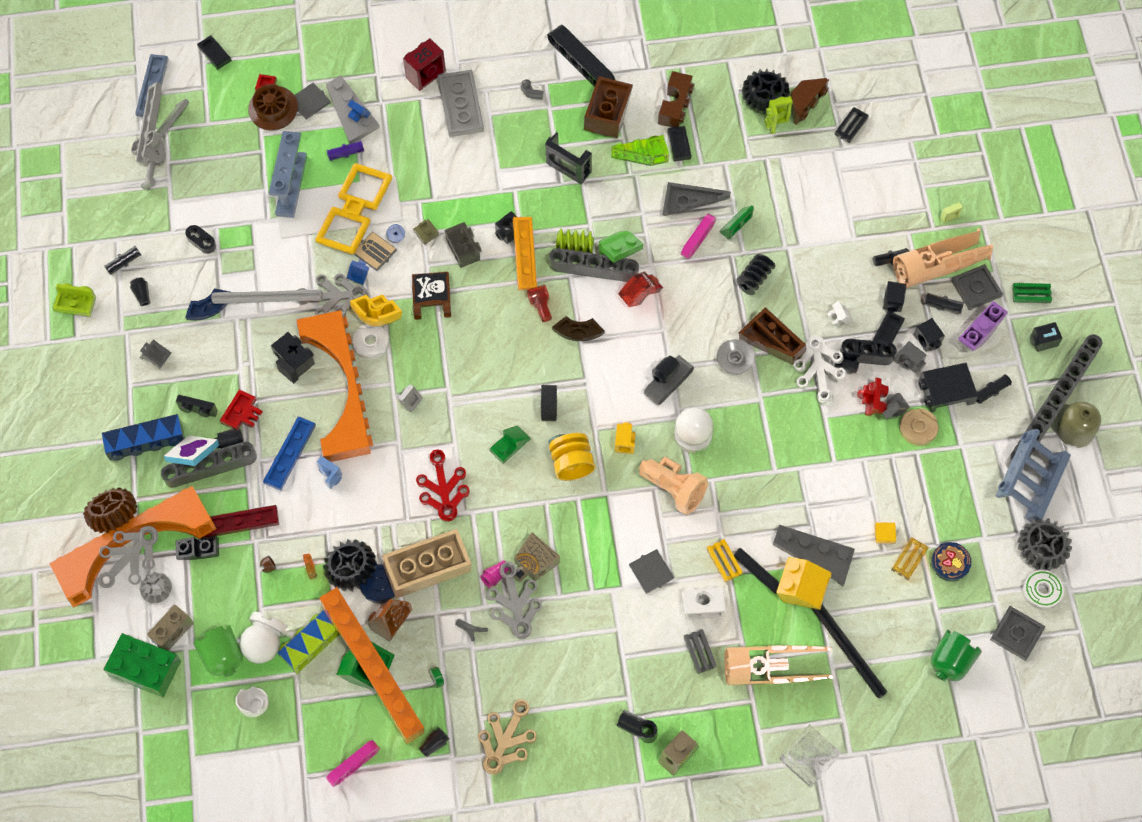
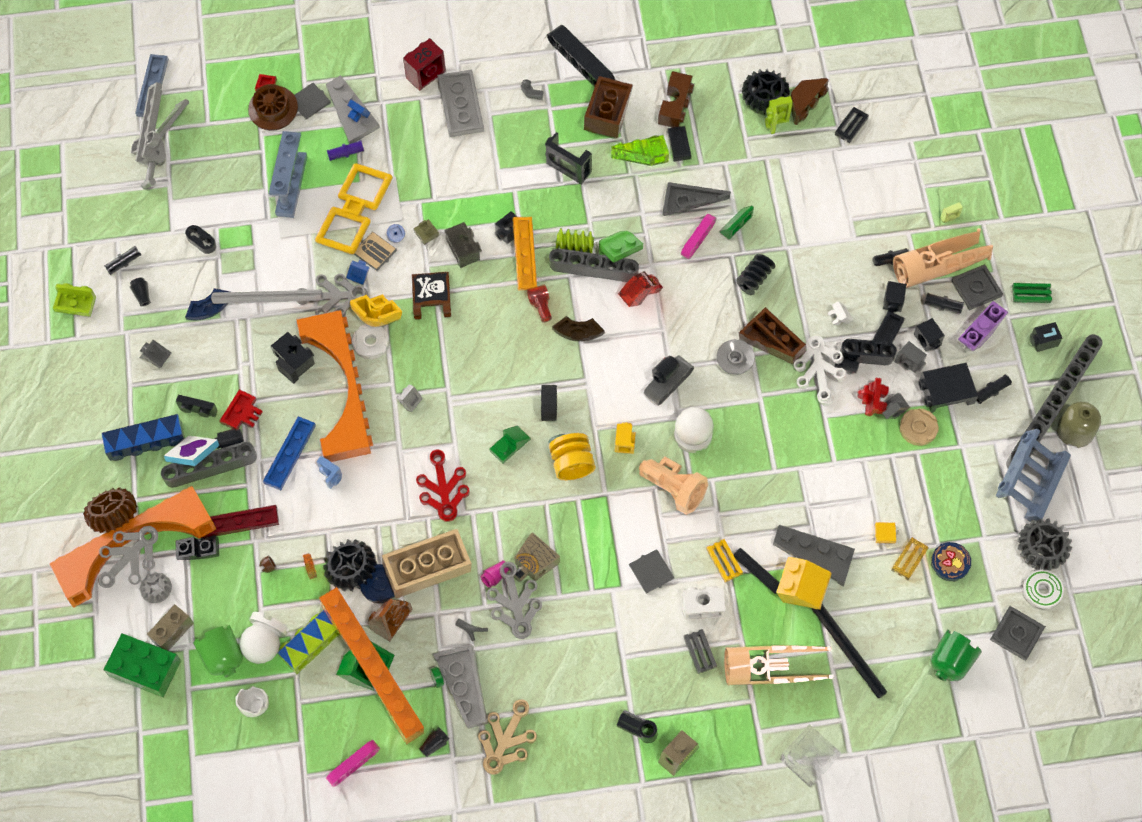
black tile [197,35,232,70] -> none
none -> light grey wing [433,644,488,729]

